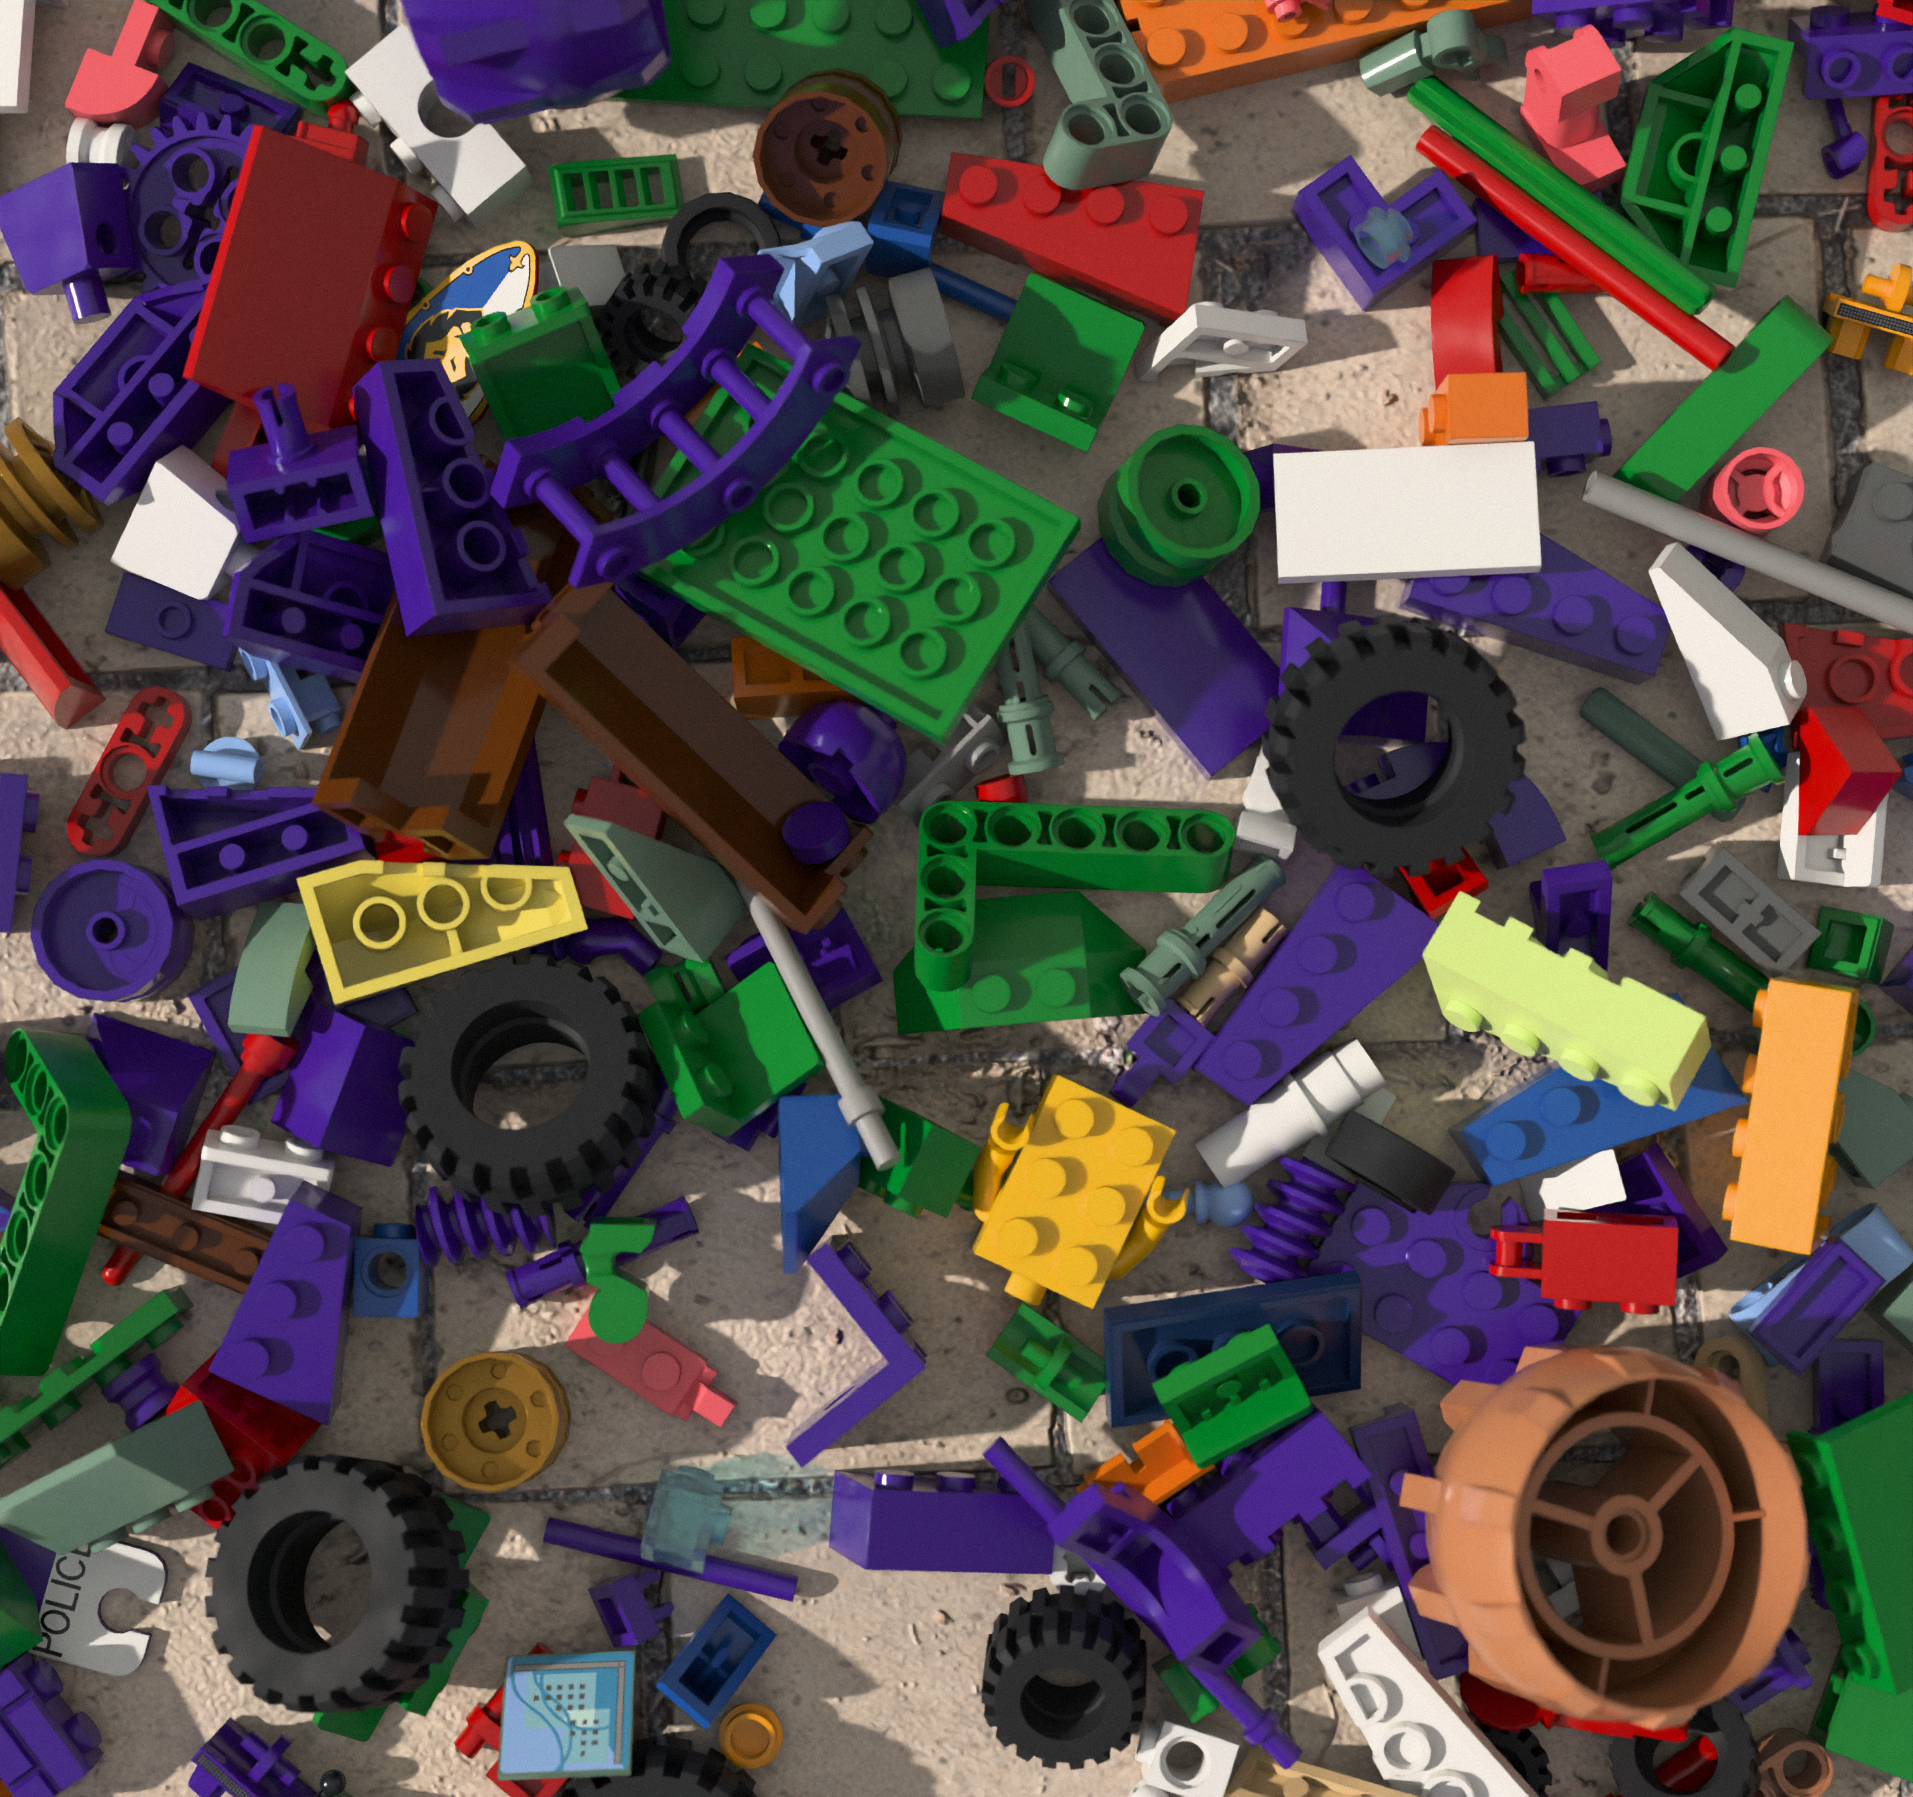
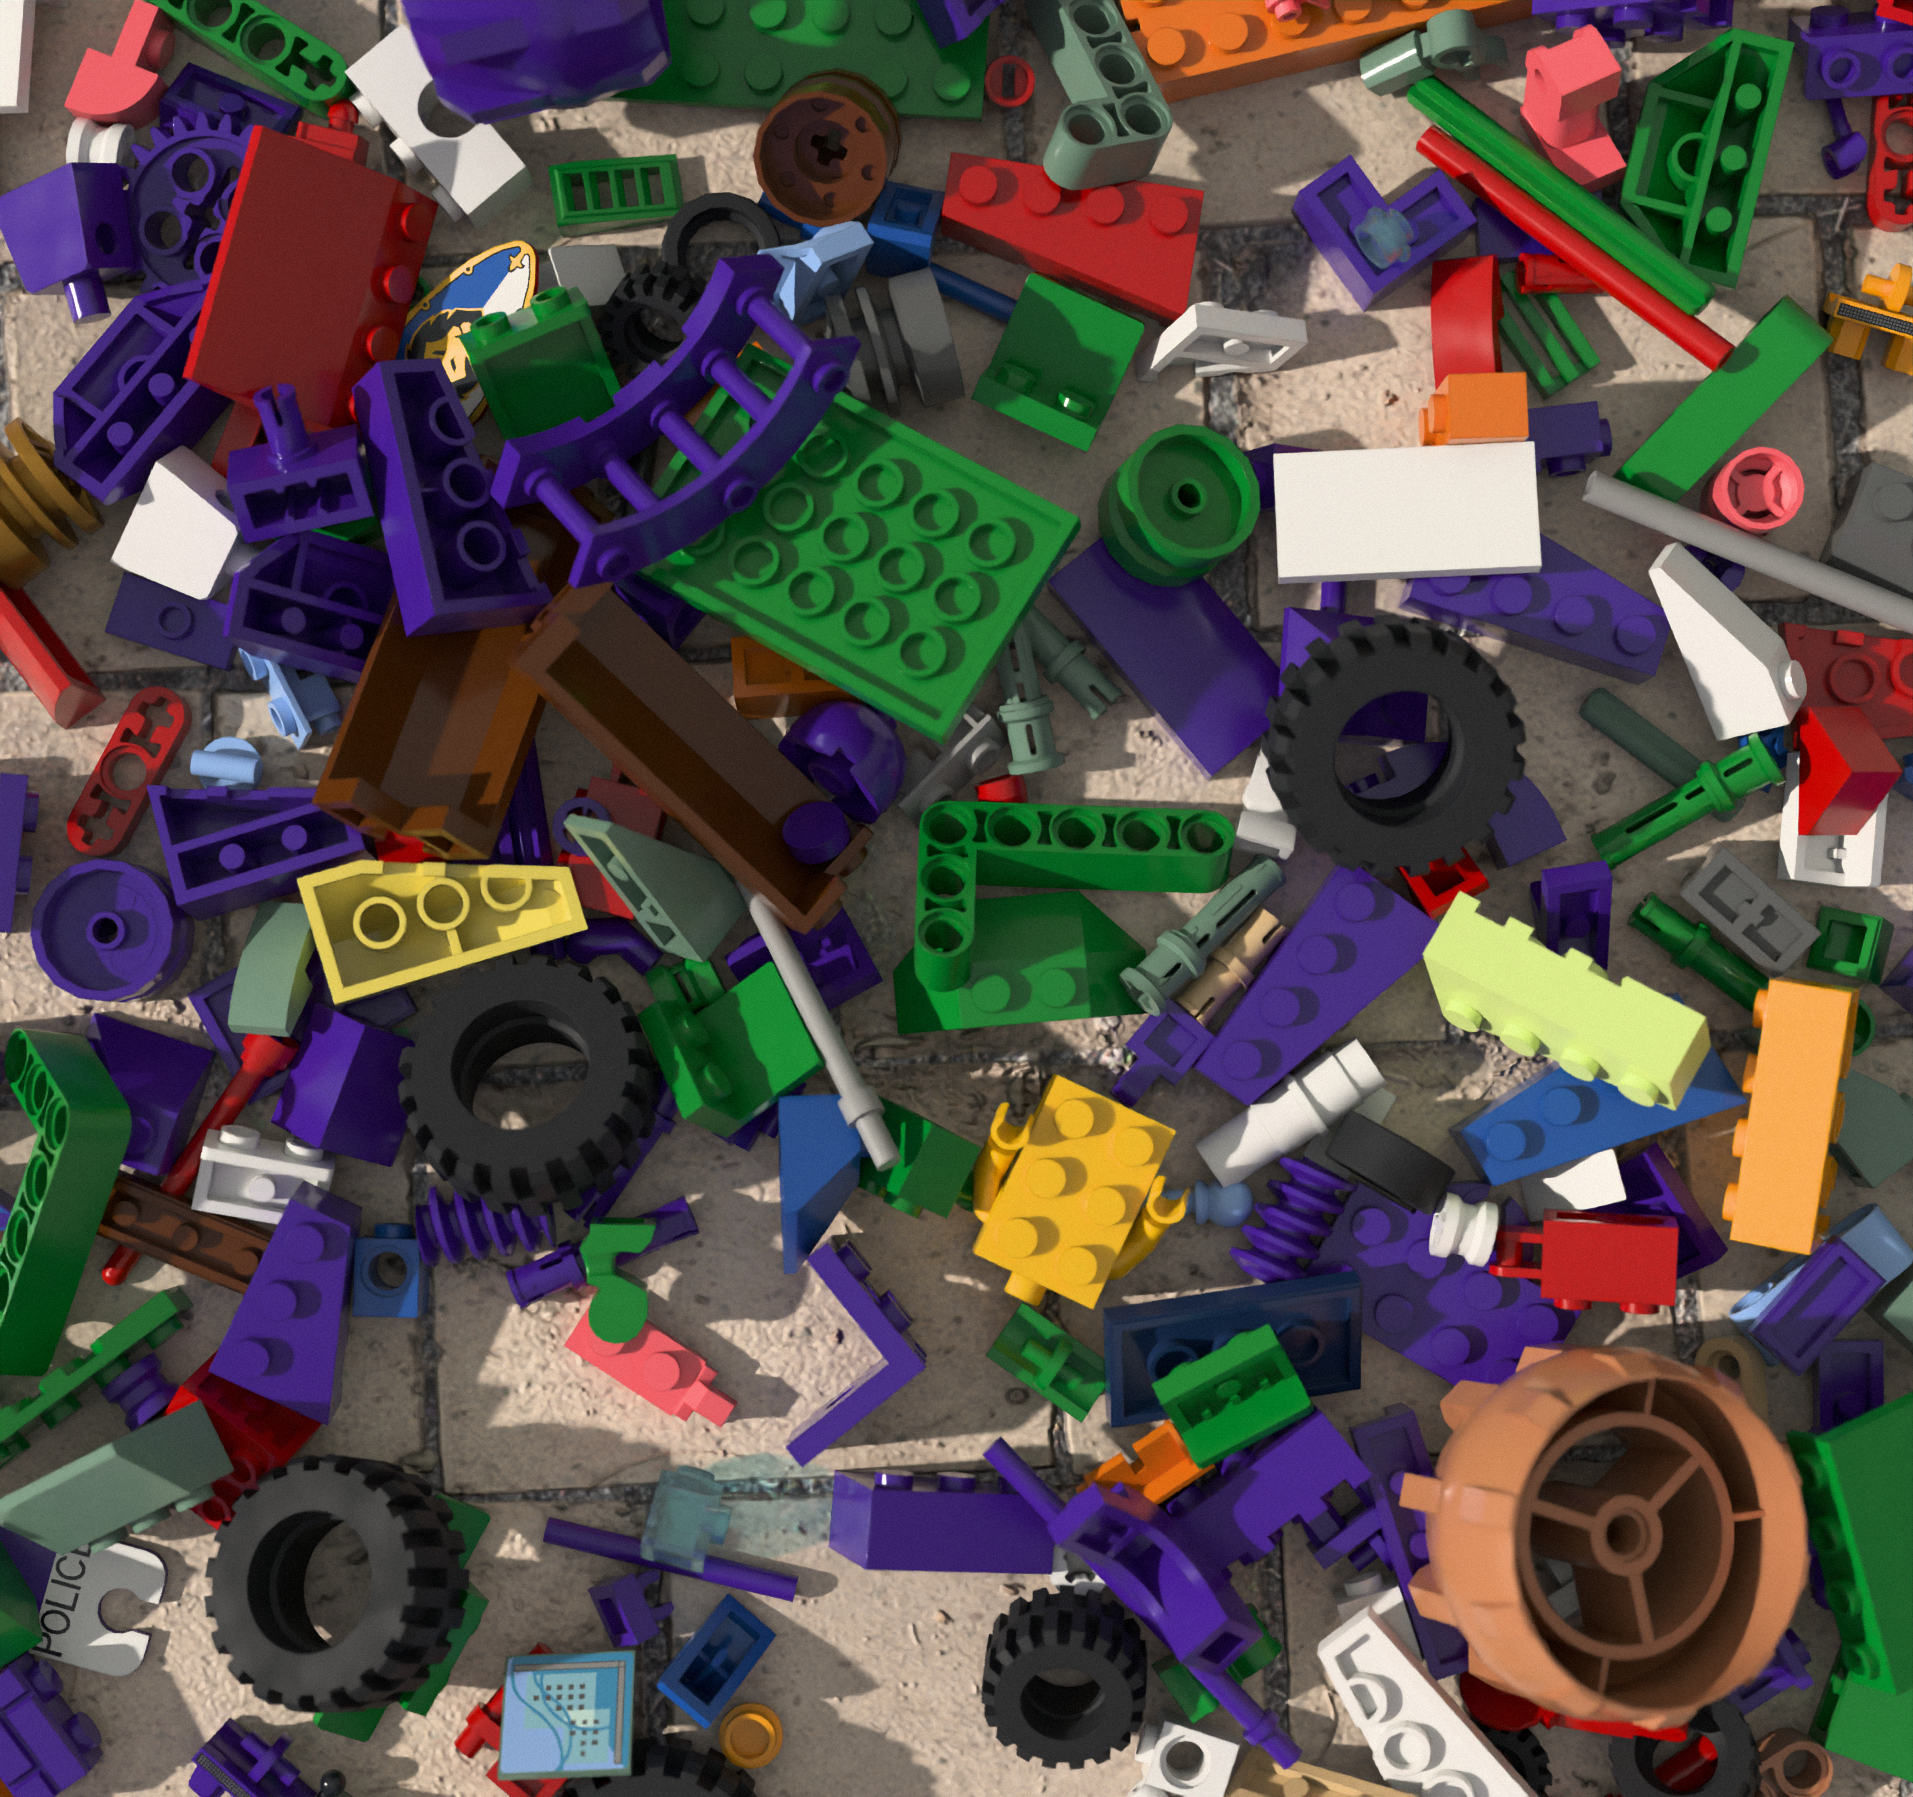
pearl gold wheel [420,1351,572,1492] -> none
none -> dark purple bush [552,797,613,857]
none -> white wheel [1429,1192,1499,1267]

